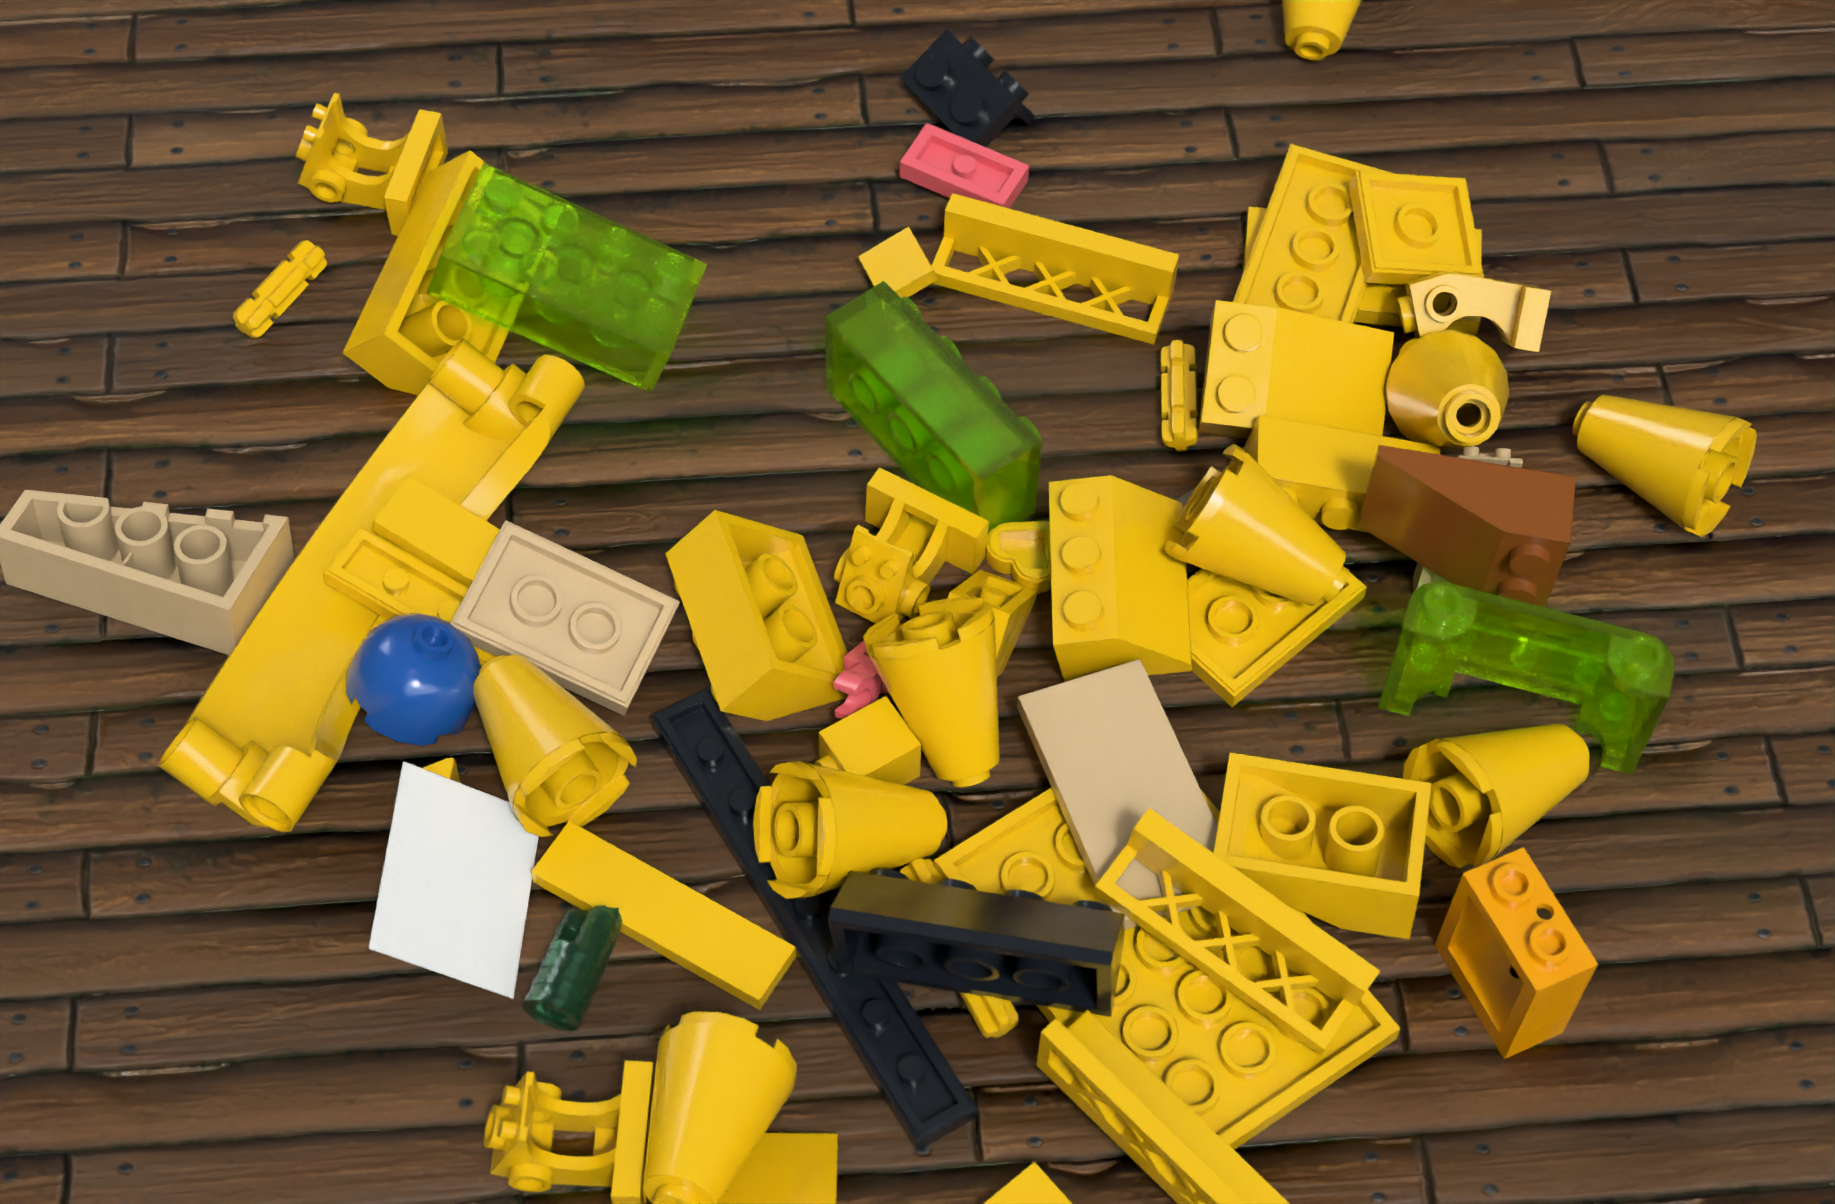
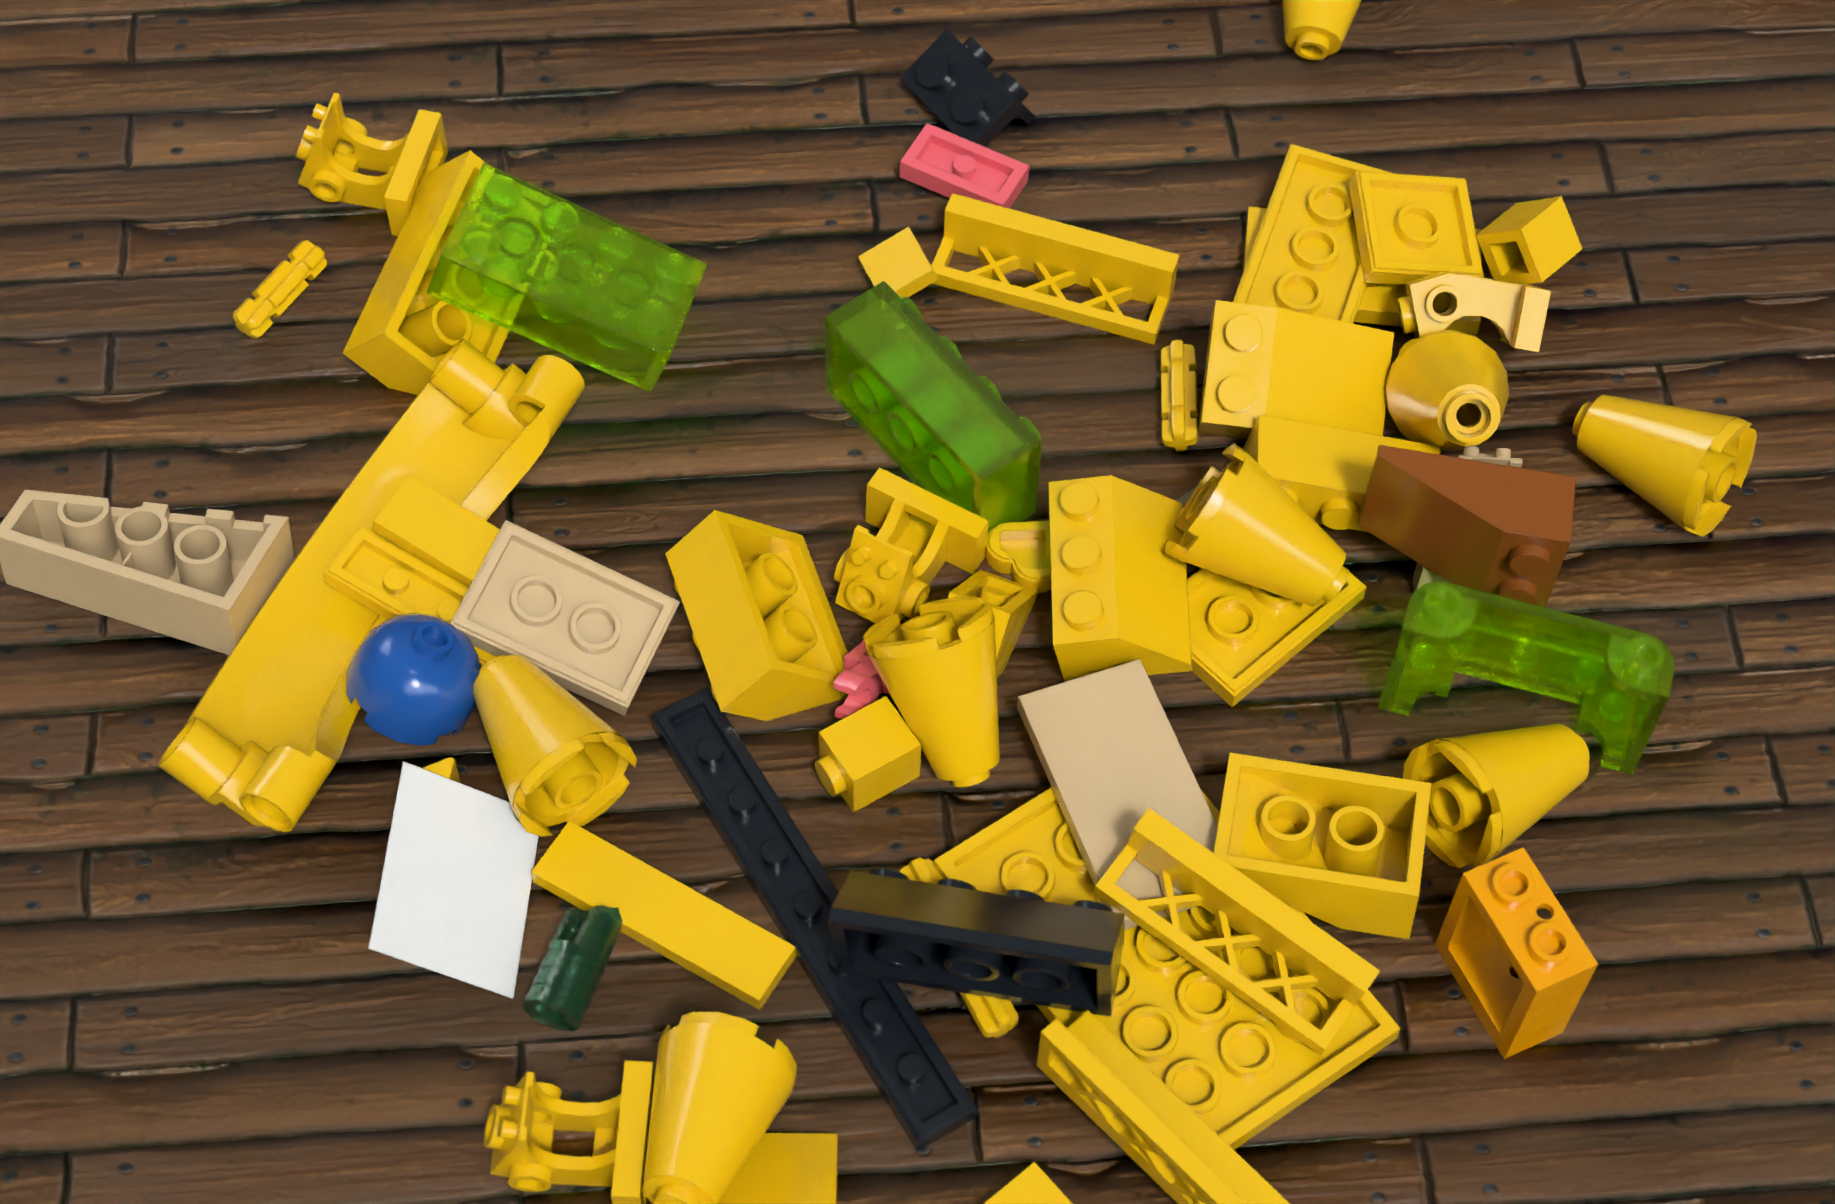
yellow cone [753,761,947,899] -> none
none -> yellow brick [1476,196,1582,284]

